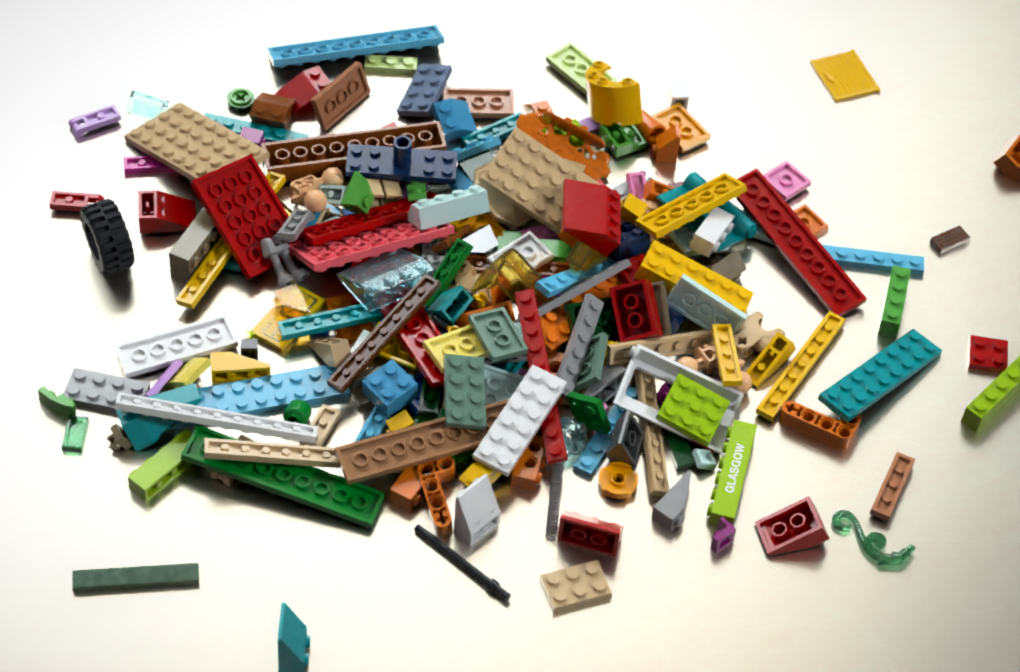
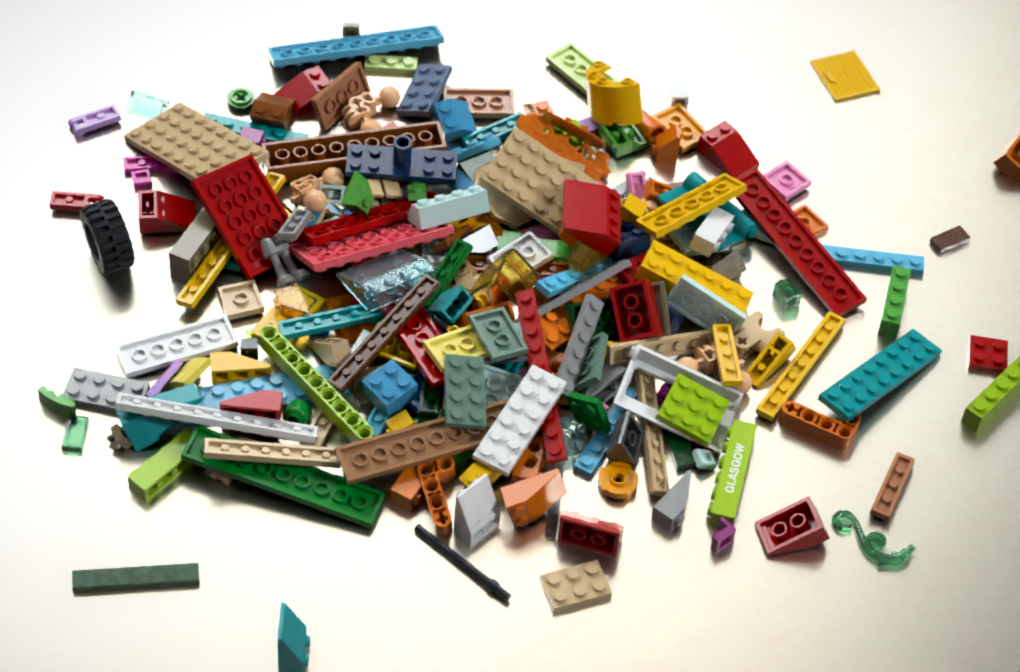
none -> dark pink tile [131,169,152,189]
none -> tan plate [217,279,265,320]
none -> slope [219,390,284,429]
none -> lime beam [260,326,374,442]
none -> light nougat piece [341,86,401,131]
none -> dark tan tile [342,22,360,37]
none -> slope [500,468,567,528]
none -> red slope [697,120,760,179]
none -> clear green brick [772,277,802,311]

